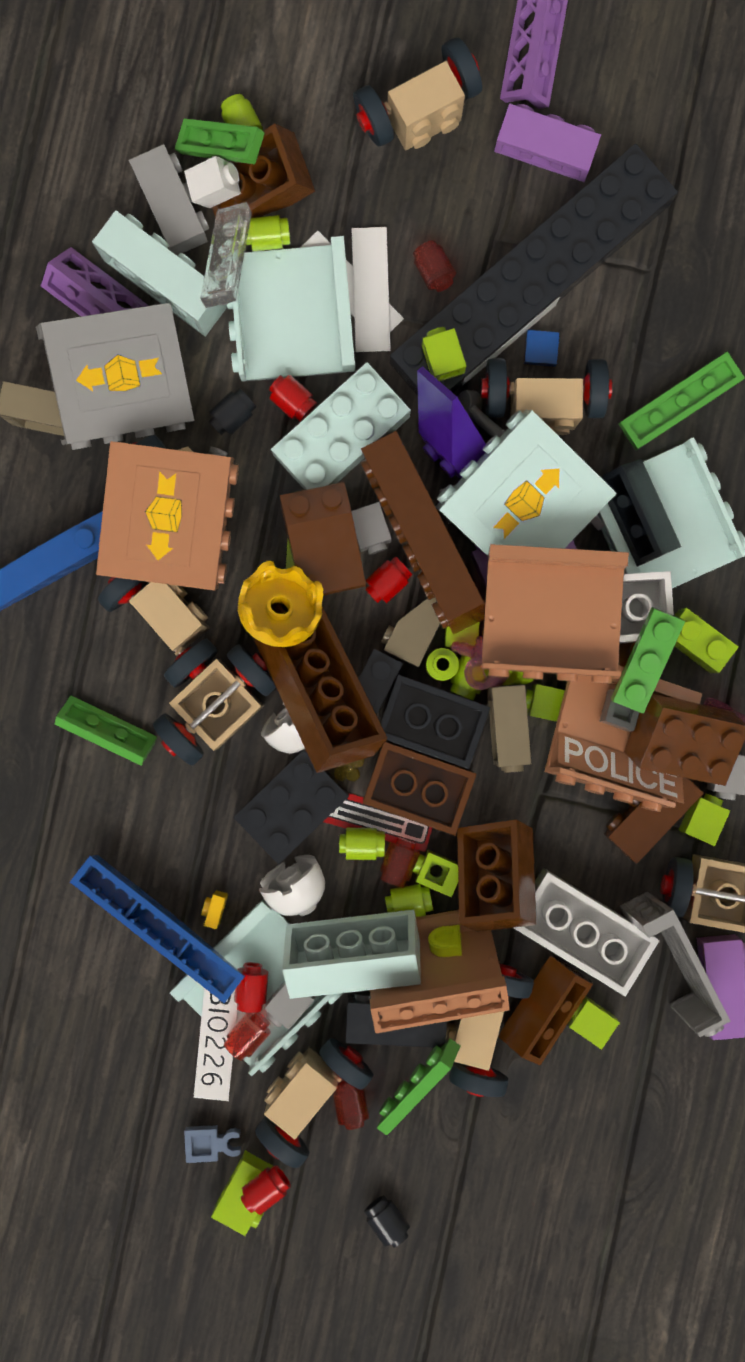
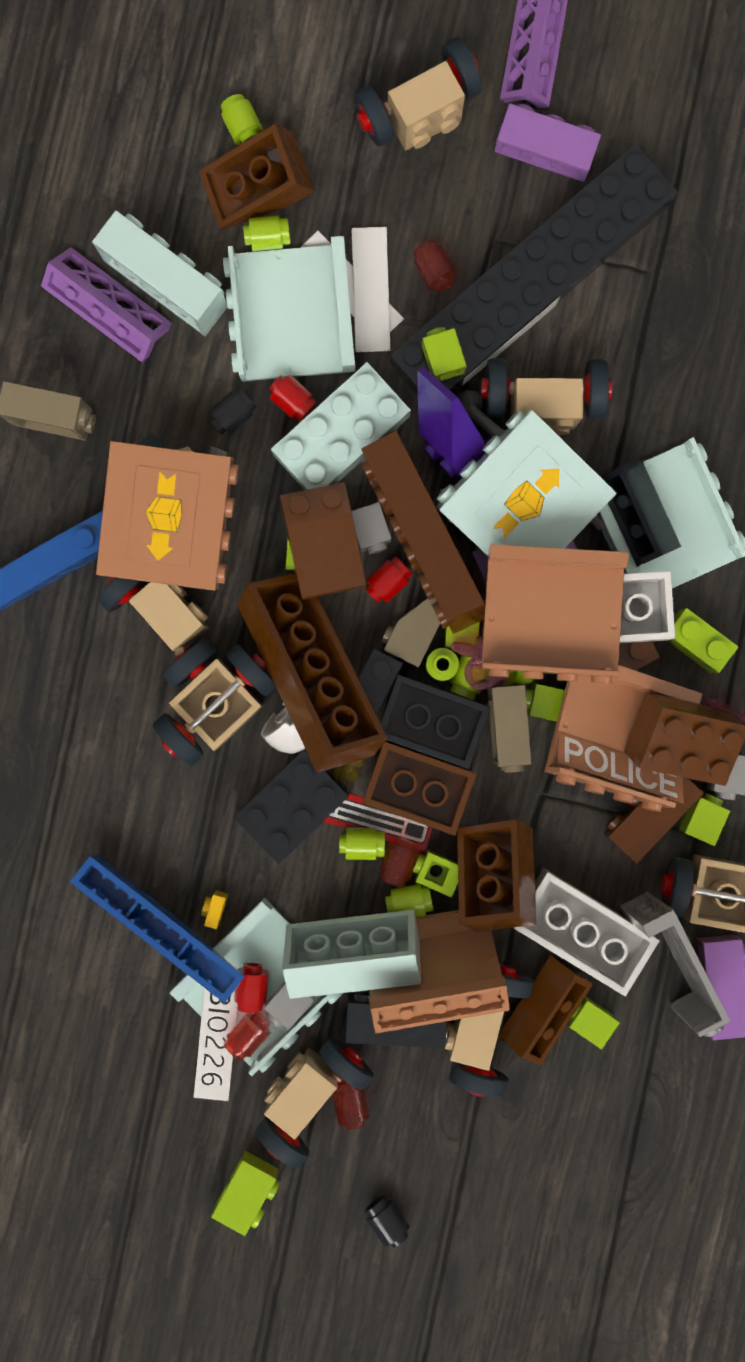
light grey panel [36,303,194,450] -> none
bright green plate [54,696,157,766] -> none
light grey brick [129,144,209,256] -> none
bright green plate [175,118,265,164] -> none
white brick [184,156,241,208] -> none
sand blue plate [184,1125,241,1163] -> none
clear plate [200,202,252,308] -> none
yellow plate [238,561,323,647] -> none
red brick [241,1165,291,1215] -> none
white cylinder [259,854,325,916] -> none
bright green plate [377,1038,461,1135] -> none
neon yellow tile [428,925,462,957] -> none
blue tile [524,330,559,367] -> none
dark grey plate [599,689,639,732] -> none
bright green plate [611,607,685,714] -> none
bright green plate [618,352,745,450] -> none

